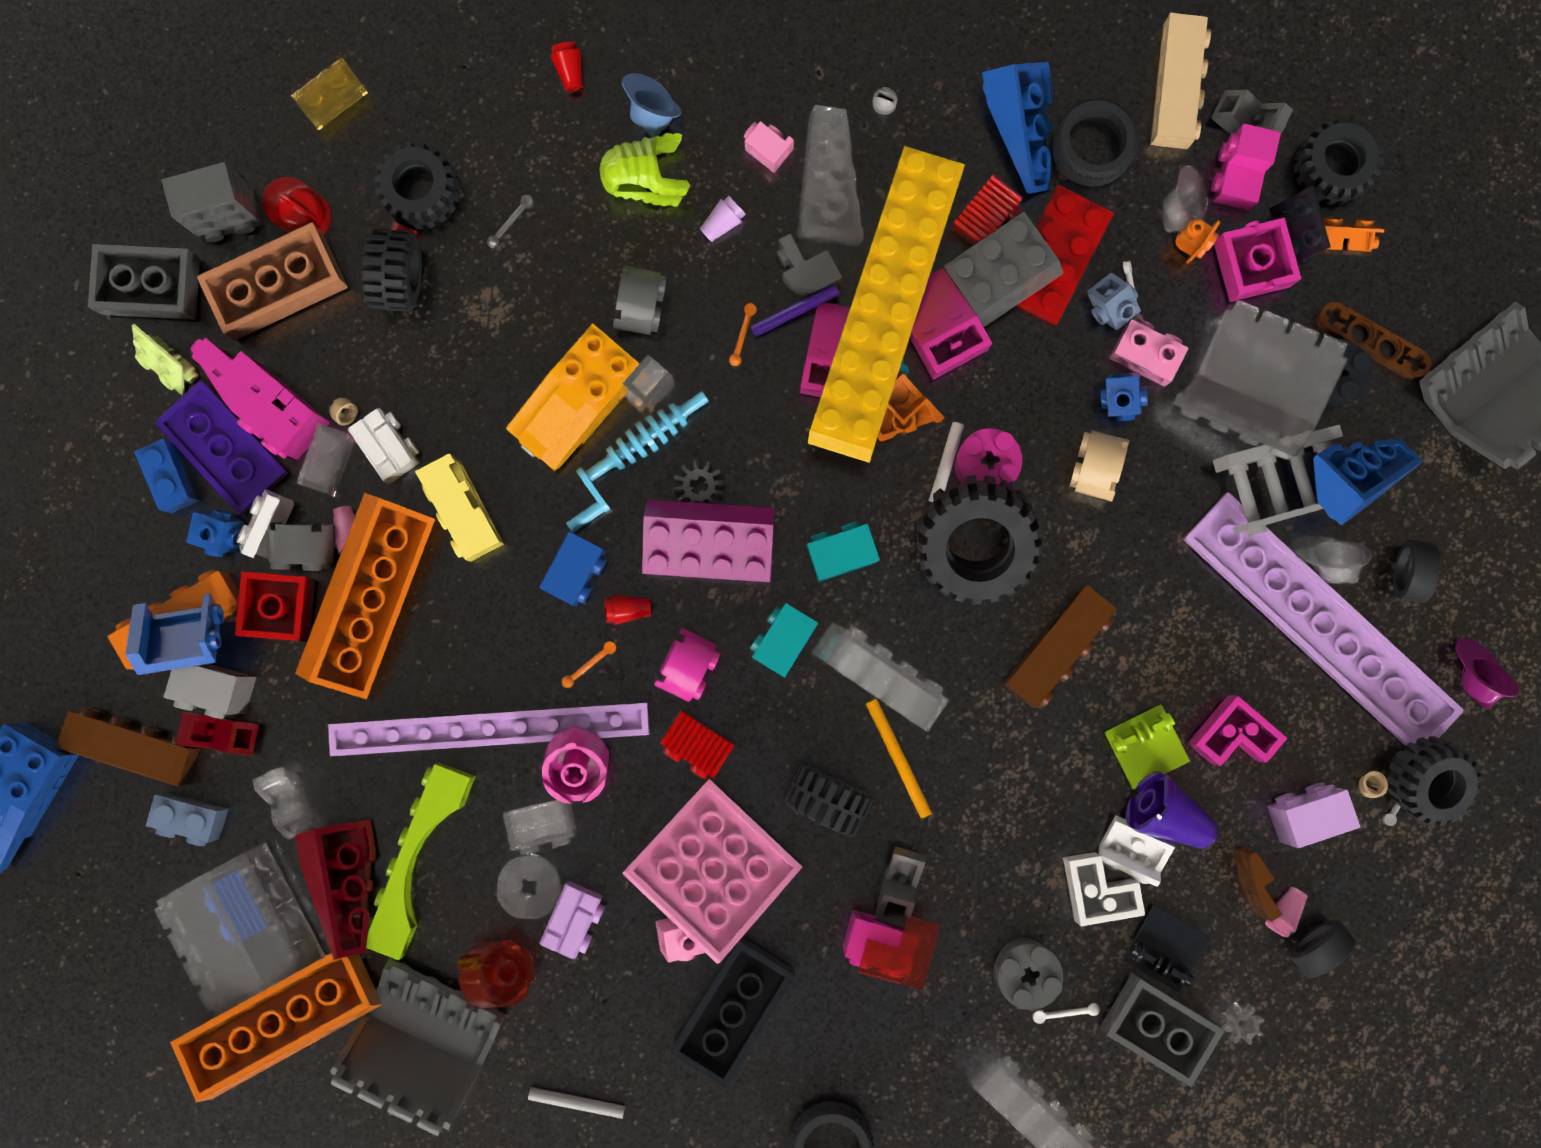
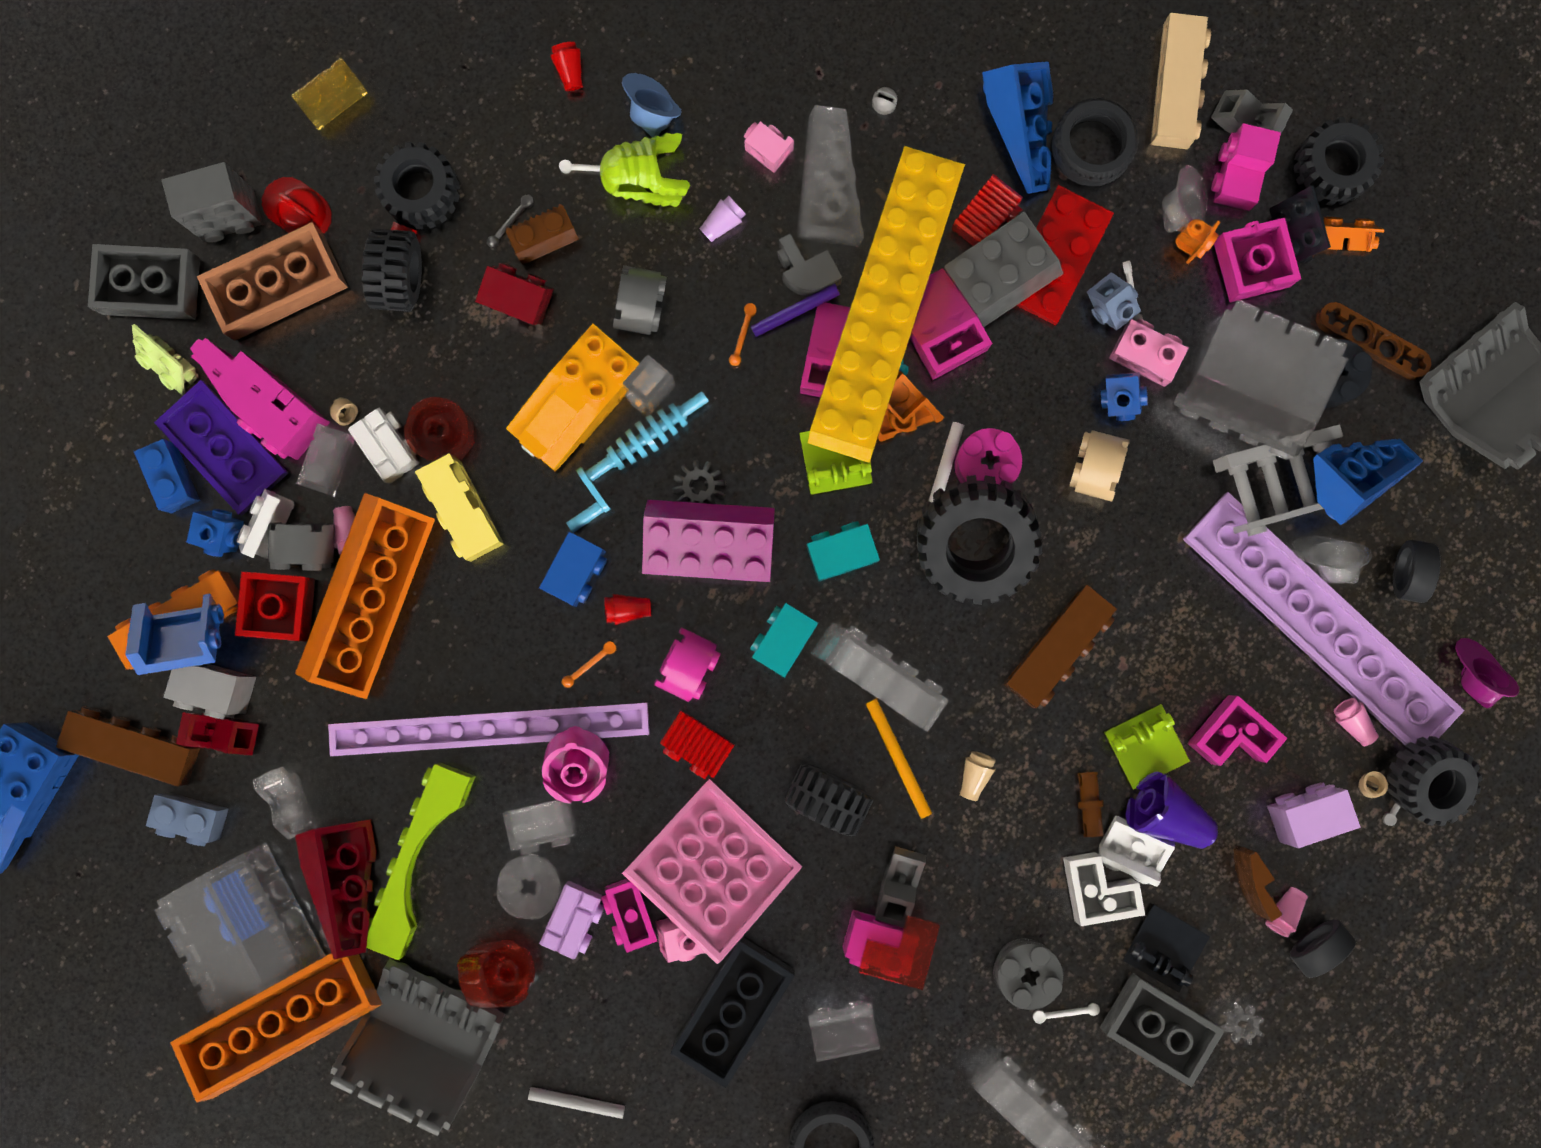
none -> clear red brick [404,397,475,463]
none -> dark red brick [475,262,554,325]
none -> reddish brown brick [506,204,579,265]
none -> white hinge [559,160,600,174]
none -> dark pink brick [601,879,657,953]
none -> lime hinge [799,431,873,495]
none -> clear bracket [808,1001,880,1062]
none -> tan cone [960,751,996,801]
none -> reddish brown pin [1077,772,1104,837]
none -> bright pink cone [1334,698,1379,746]

